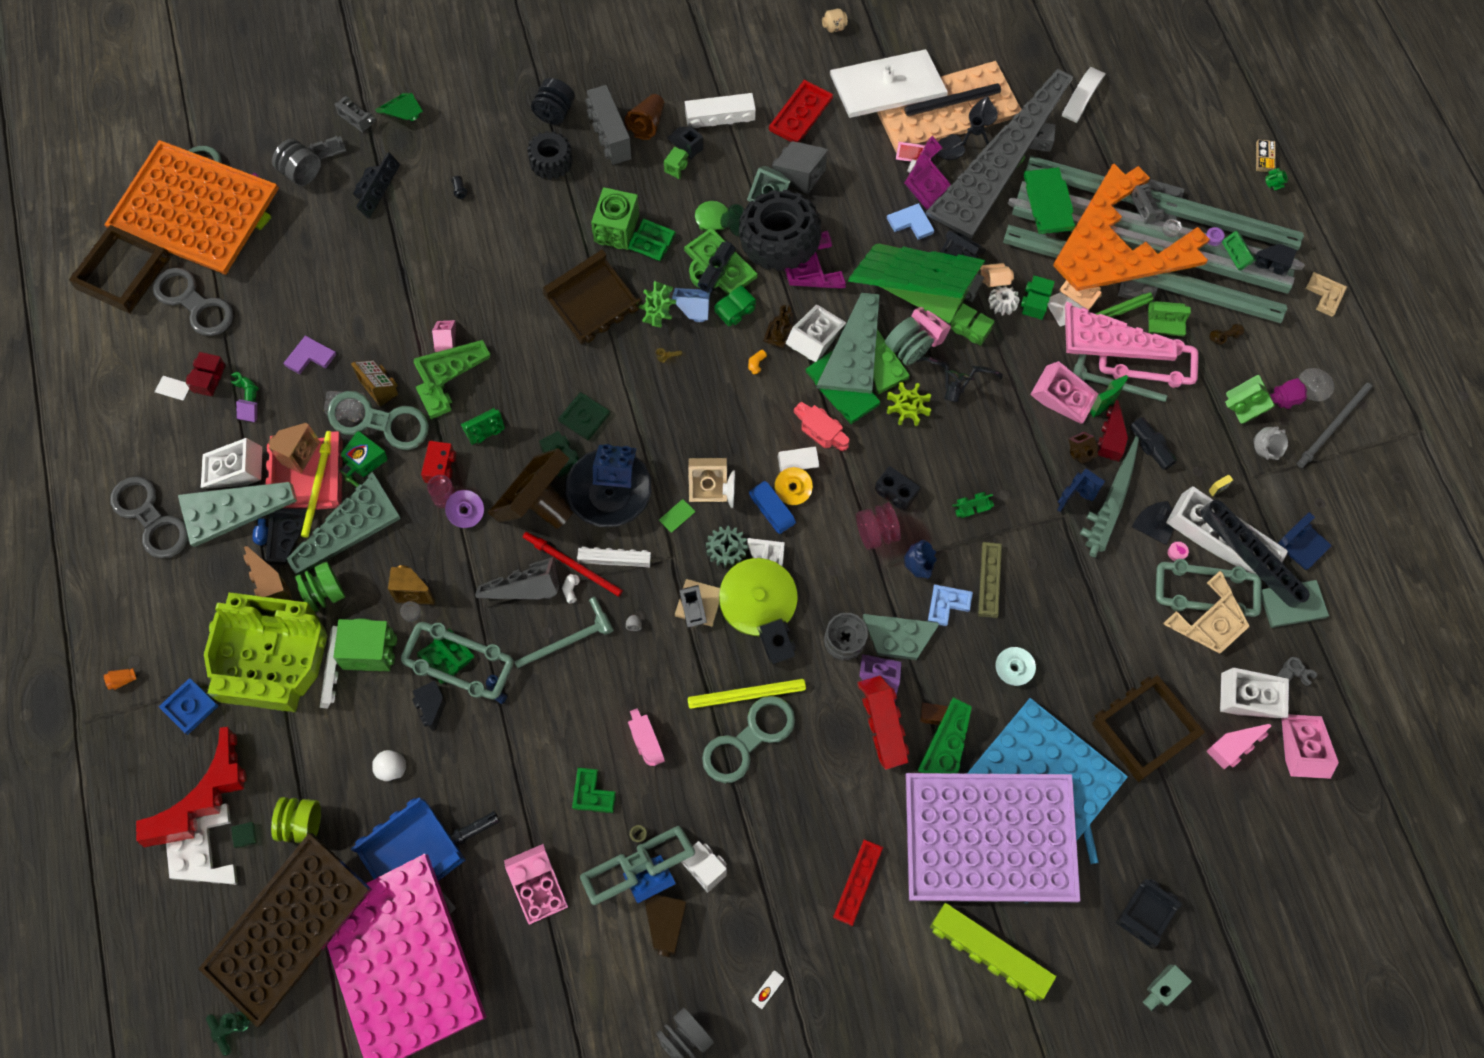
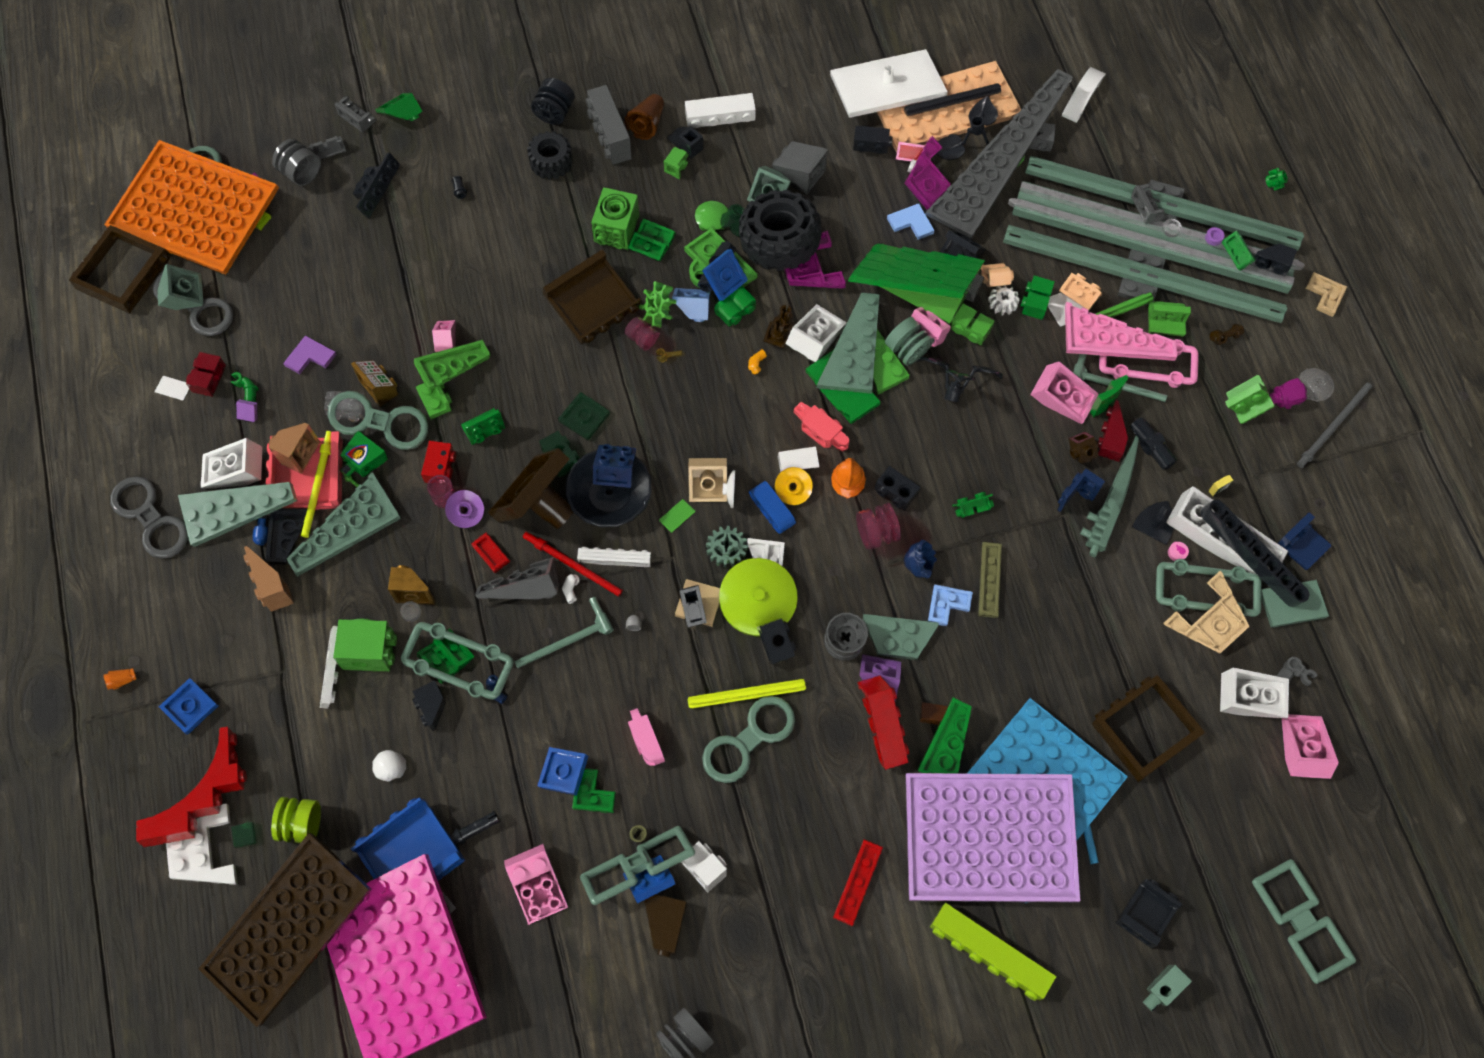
lime piece [204,592,328,712] -> none
clear green piece [205,1011,250,1056] -> none
bright green wheel [295,561,345,612] -> none
white sticker [752,971,784,1009] -> none
red plate [769,80,833,143] -> none
tan head [822,9,848,33] -> none
lime gear [887,382,931,426] -> none
light aqua dish [996,647,1036,686] -> none
green piece [1024,167,1075,234] -> none
orange wing [1053,164,1210,291] -> none
bright pink slope [1206,724,1271,769] -> none
light grey hair [1253,427,1288,460] -> none
tile [1256,139,1275,173] -> none
none -> sand green slope [157,264,203,310]
none -> red tile [471,532,510,573]
none -> blue plate [537,747,589,796]
none -> clear pink wheel [625,316,659,351]
none -> blue plate [702,249,748,301]
none -> orange piece [831,458,866,499]
none -> black brick [853,126,893,154]
none -> sand green bar [1252,859,1356,984]

